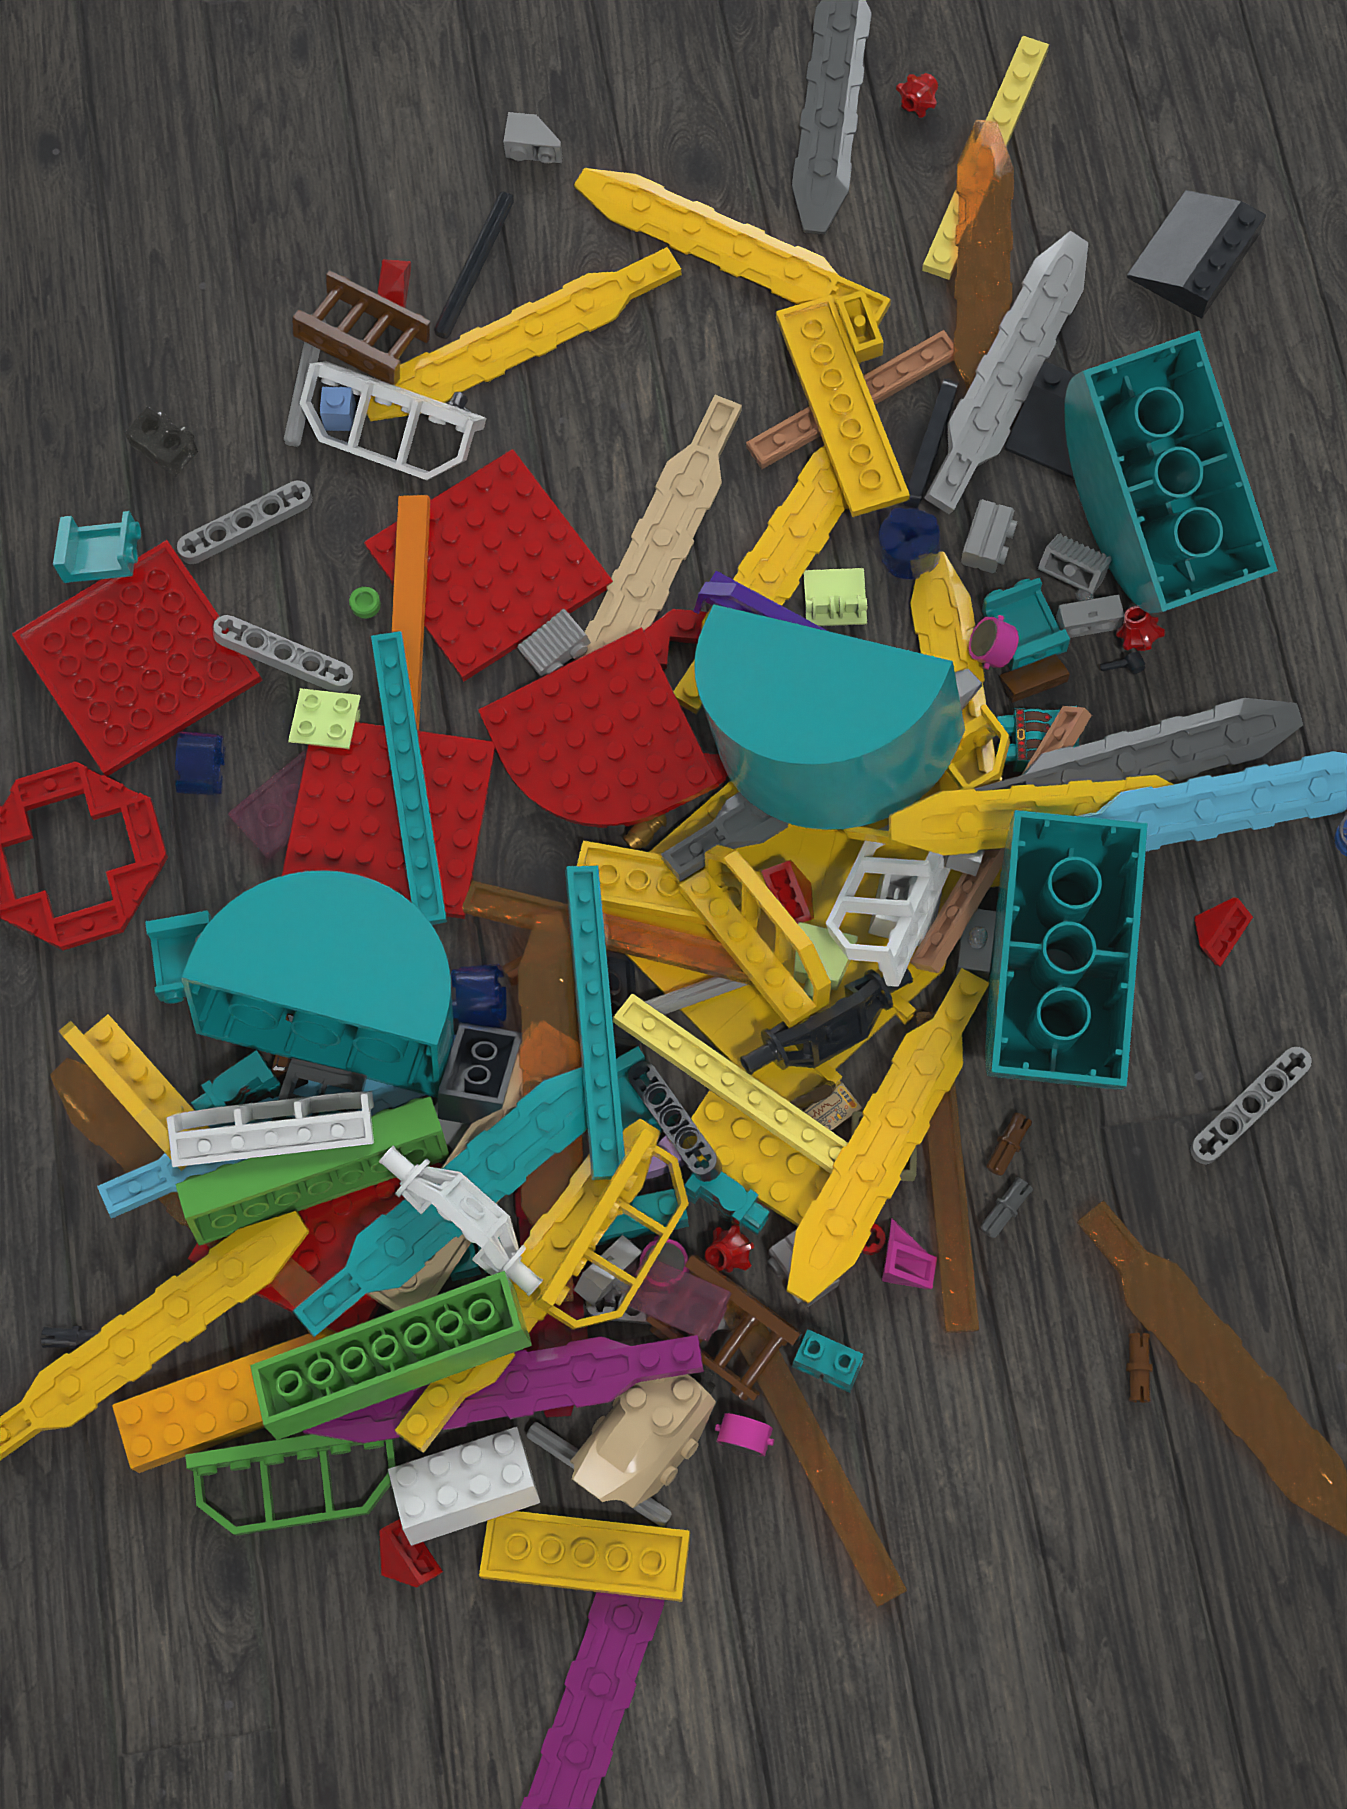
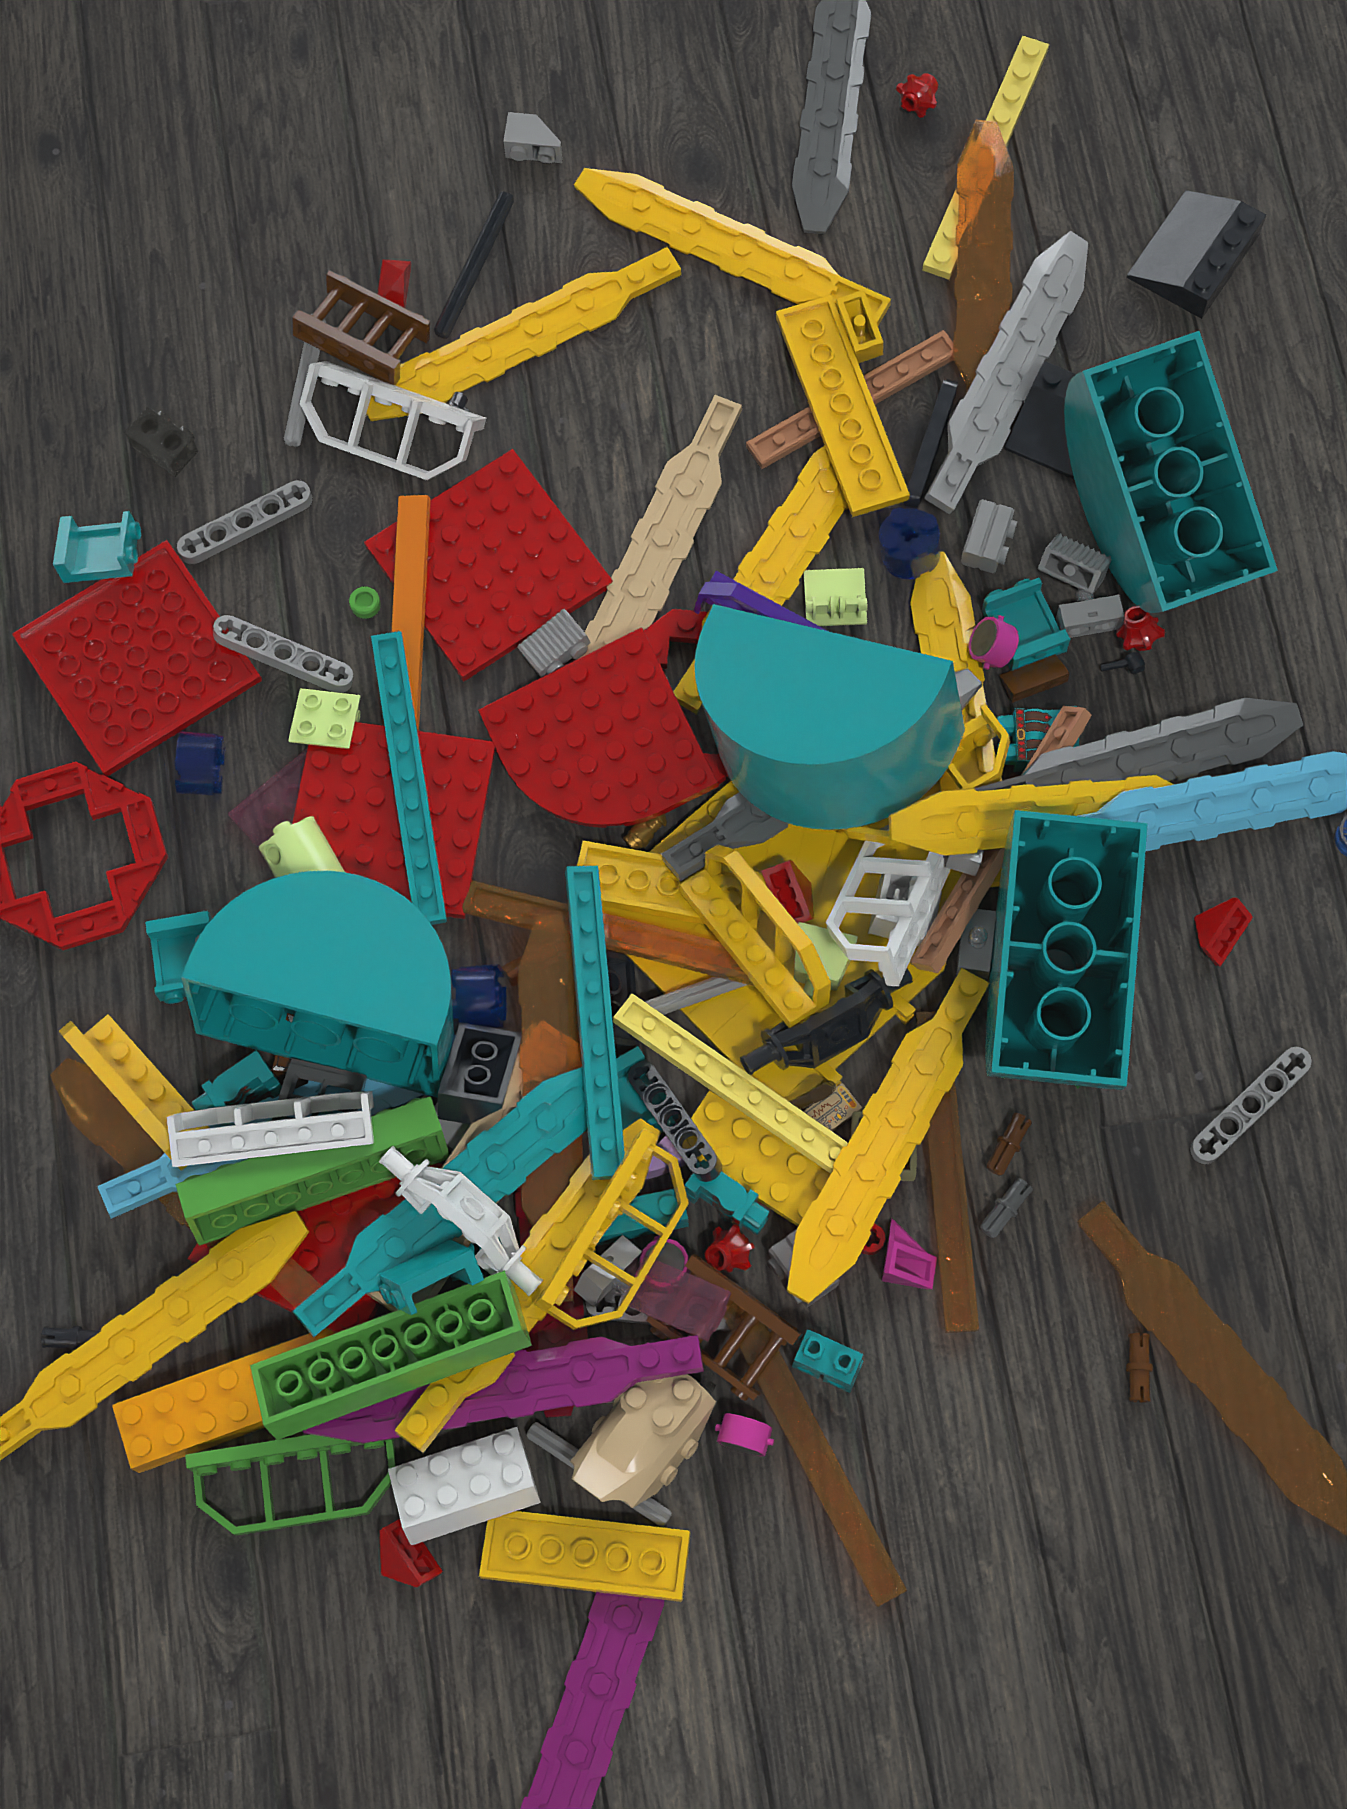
medium blue brick [320,387,356,431] -> none
none -> yellowish green cylinder [259,816,346,878]
none -> teal panel [379,1239,484,1315]

